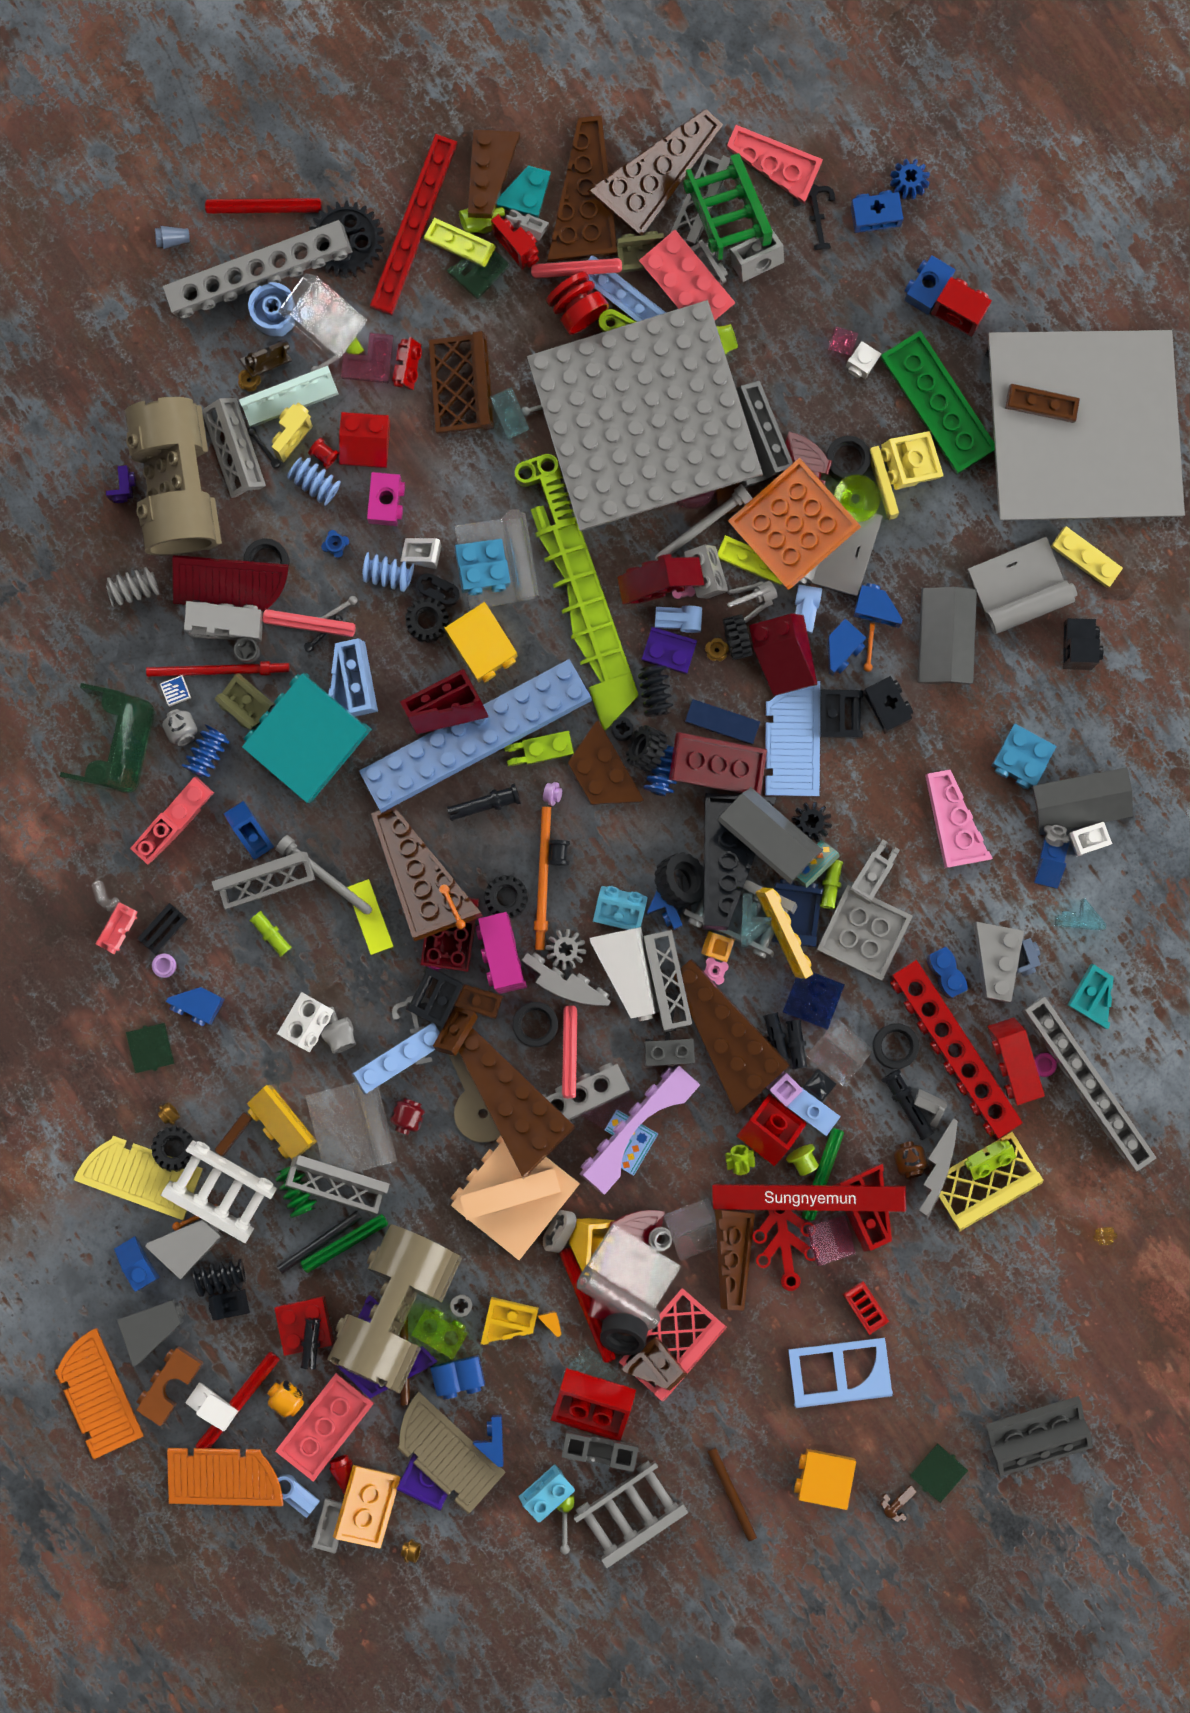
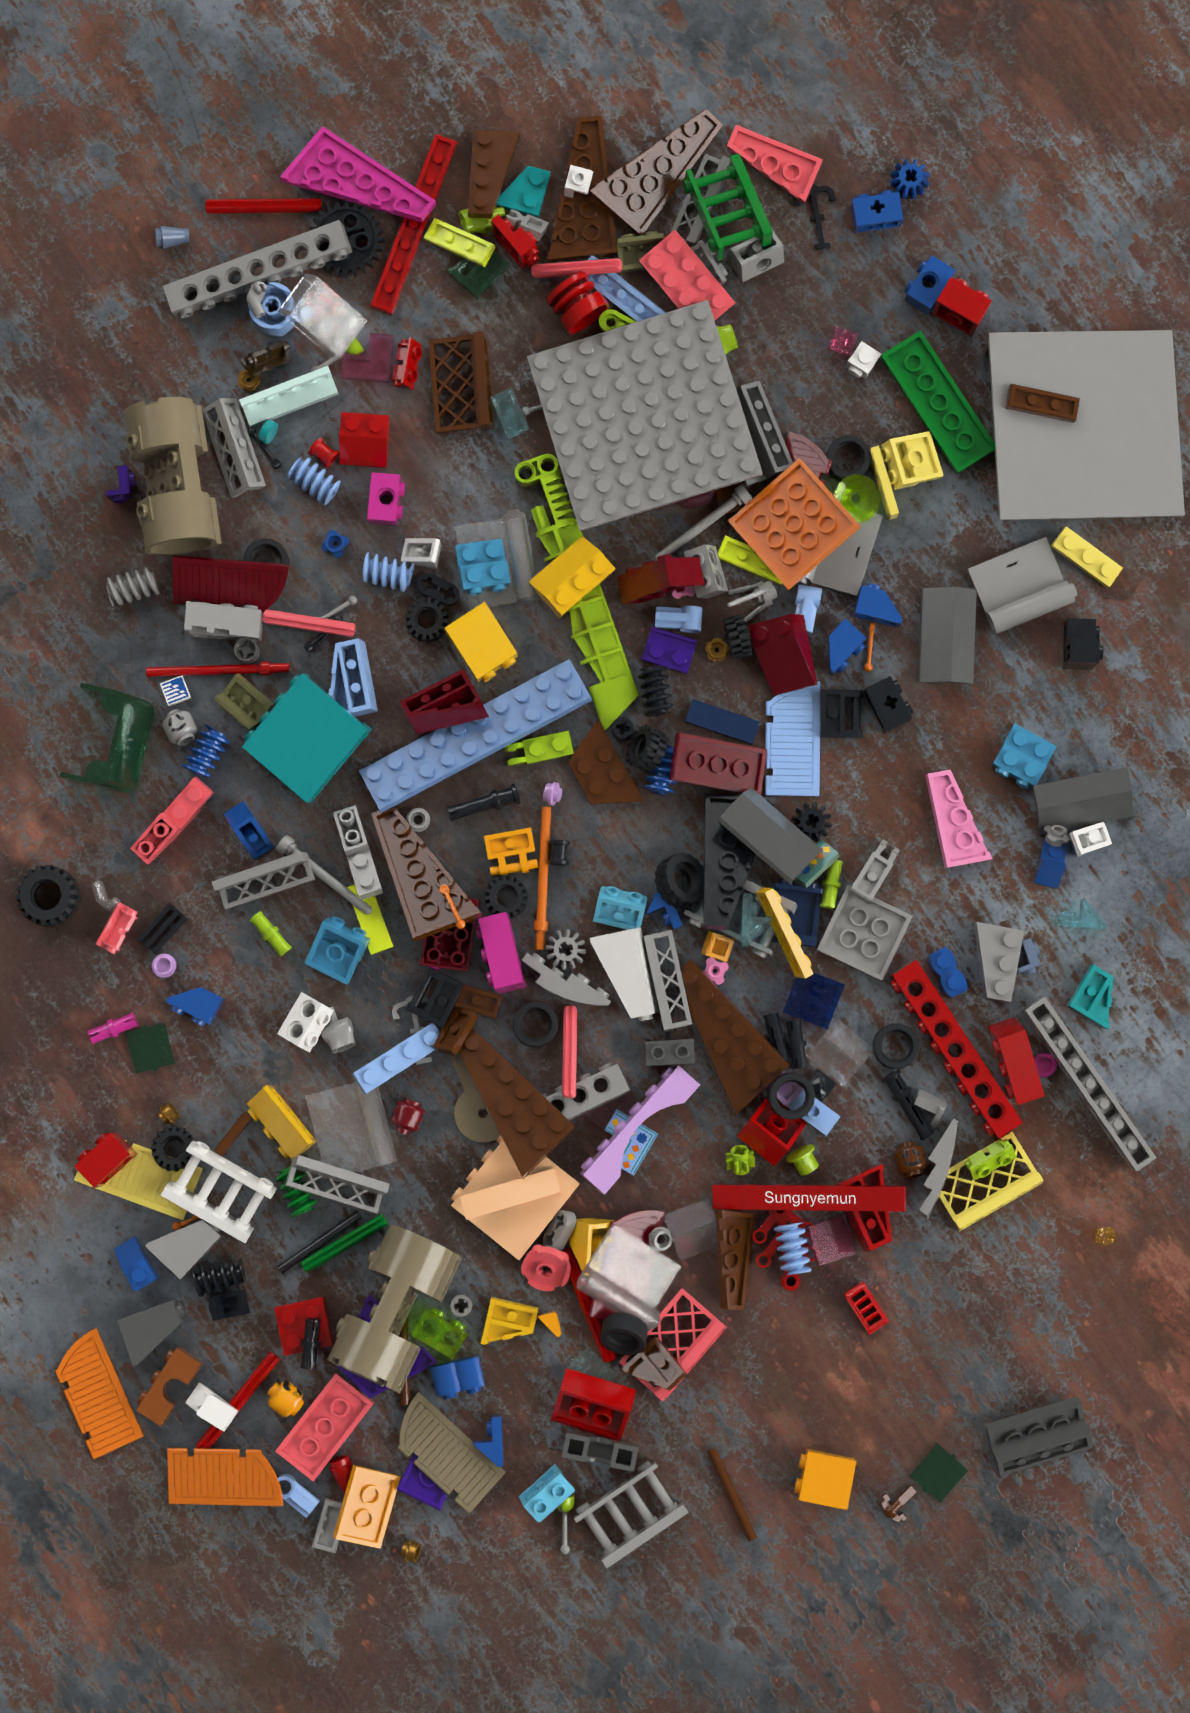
light yellow plate [271,403,313,463] -> none
light blue window [788,1338,893,1408] -> none
green axle [802,1128,844,1221] -> none
none -> black tyre [16,865,81,927]
none -> red brick [74,1132,137,1188]
none -> dark pink pin [87,1012,138,1045]
none -> light grey arm [246,281,267,318]
none -> teal tile [258,419,279,444]
none -> dark pink wing [280,126,436,222]
none -> dark azure plate [304,917,370,985]
none -> light grey slope [333,805,383,900]
none -> light grey plate [406,808,430,832]
none -> light orange plate [484,828,538,877]
none -> coral plate [521,1245,571,1291]
none -> yellow slope [528,536,616,618]
none -> white bracket [564,165,593,198]
none -> black tyre [767,1073,815,1120]
none -> light blue piece [774,1222,811,1275]

